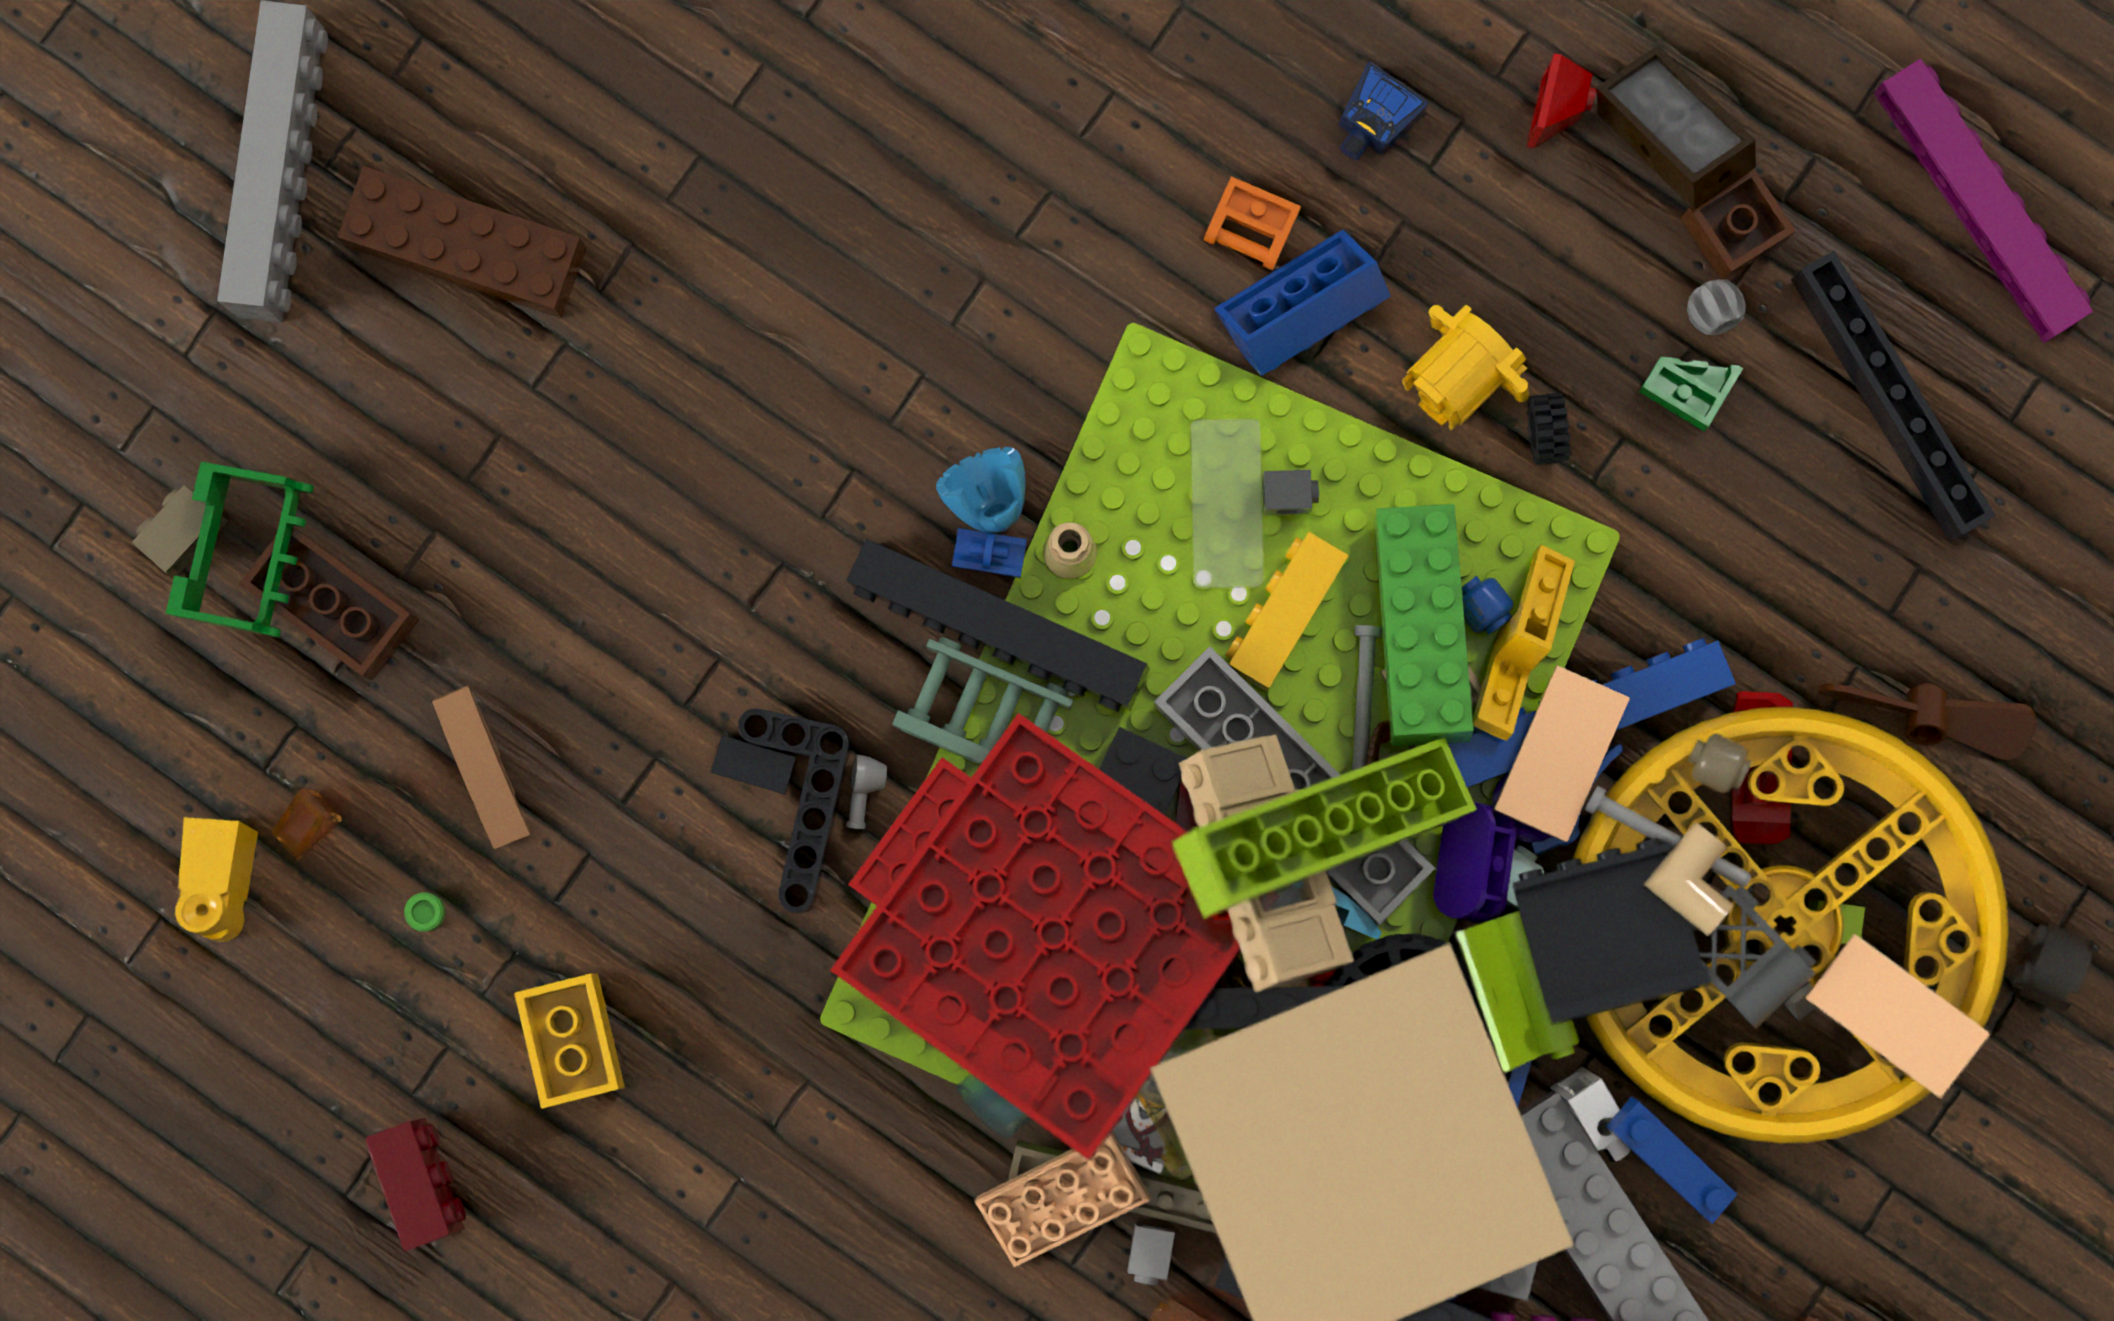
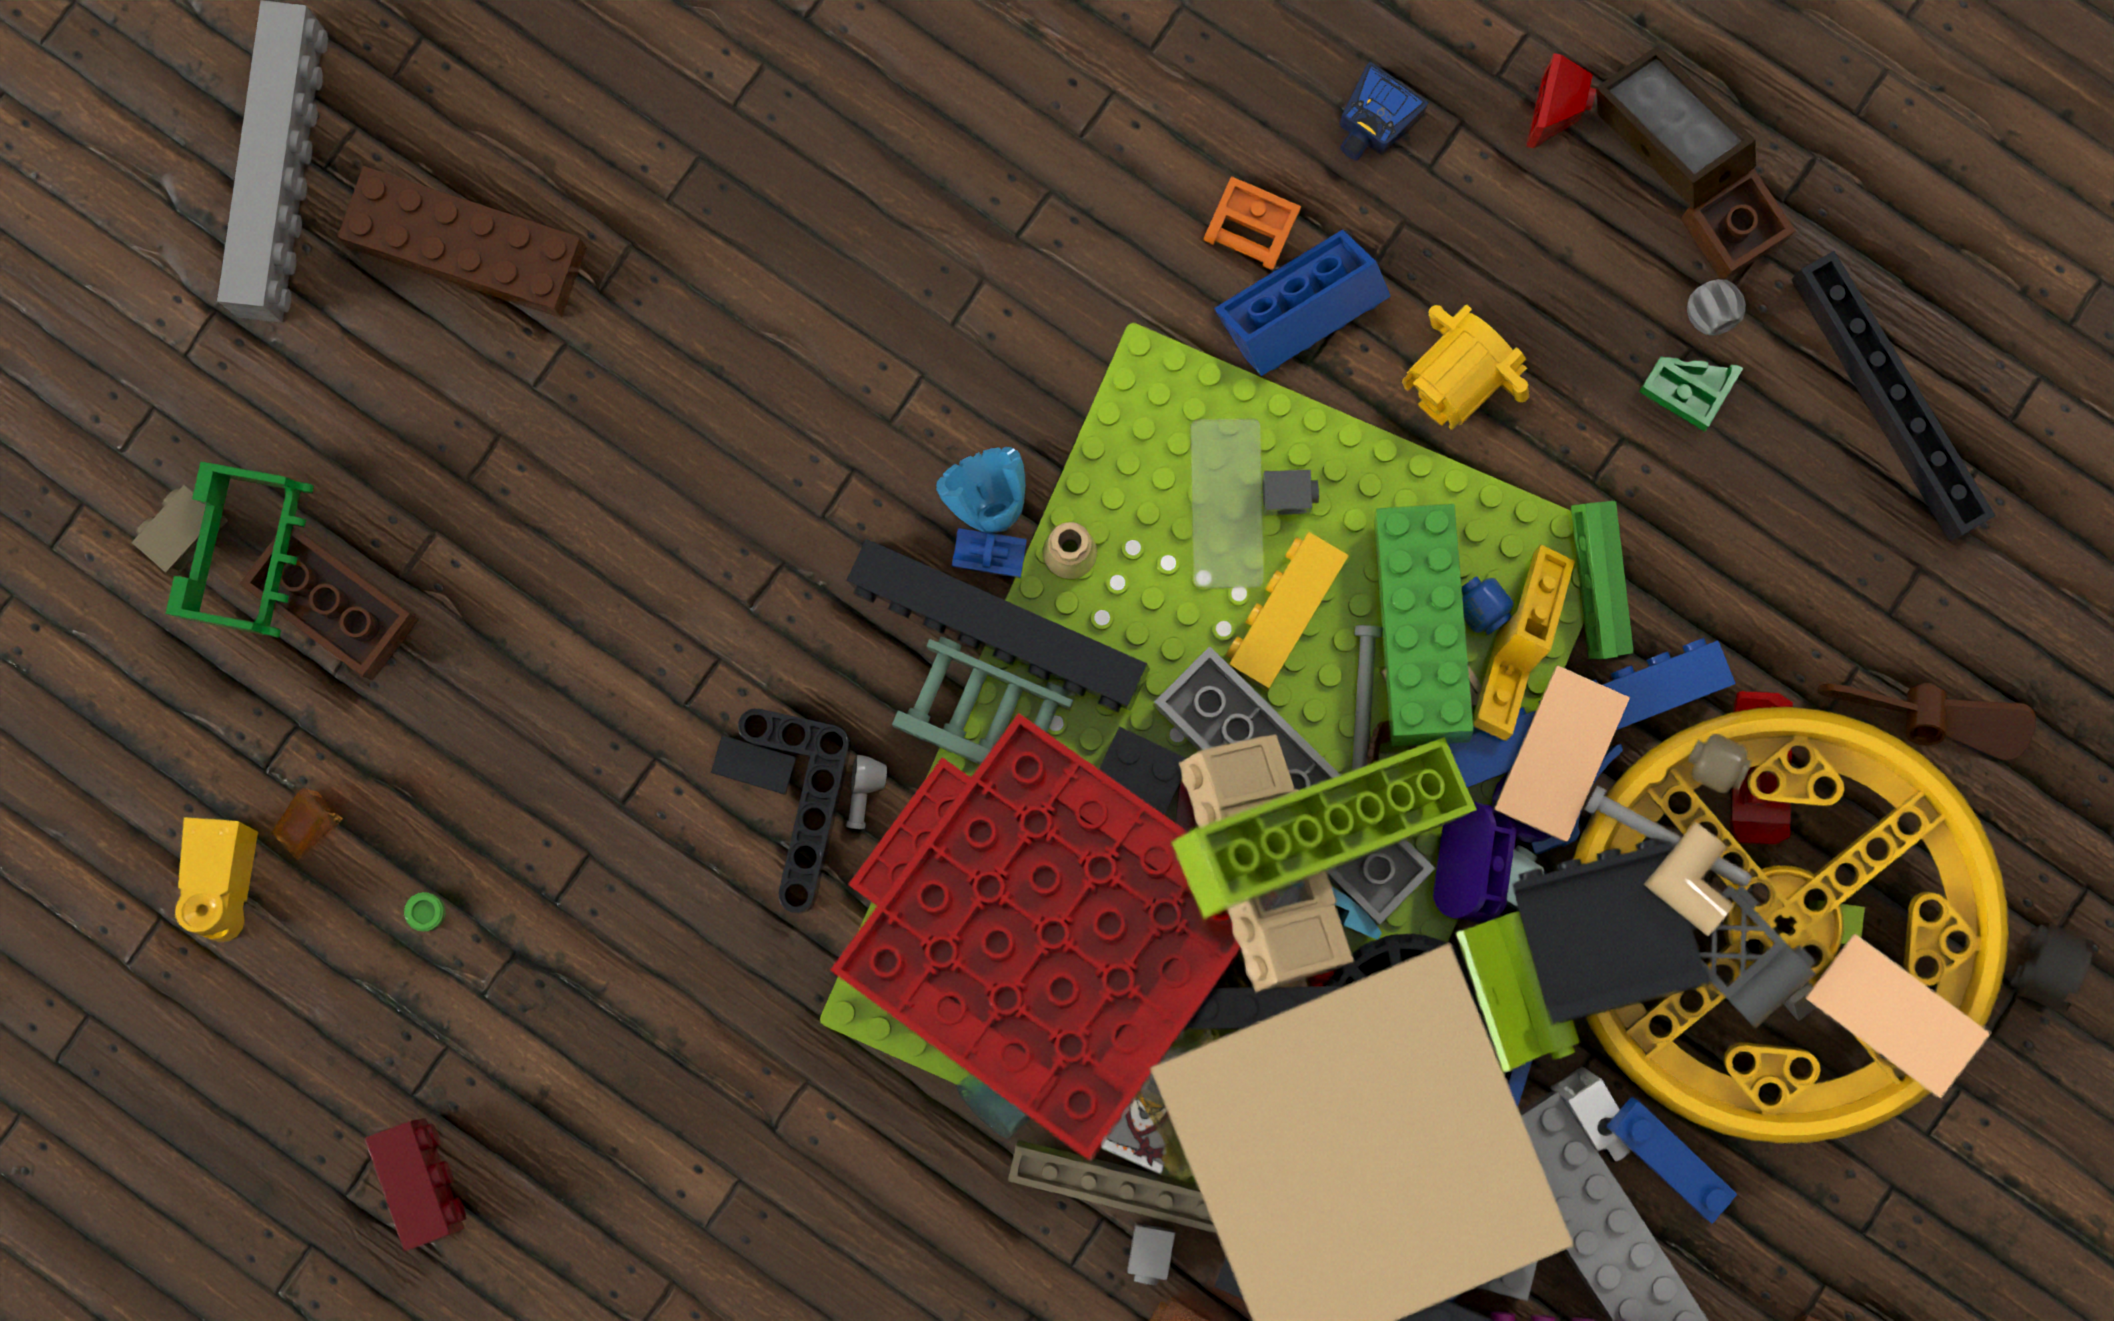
medium nougat slope [432,685,530,849] -> none
yellow brick [514,973,625,1109] -> none
light nougat tile [975,1132,1151,1267] -> none
black tyre [1527,393,1570,465] -> none
magenta brick [1873,58,2094,344] -> none
none -> bright green panel [1571,501,1633,659]

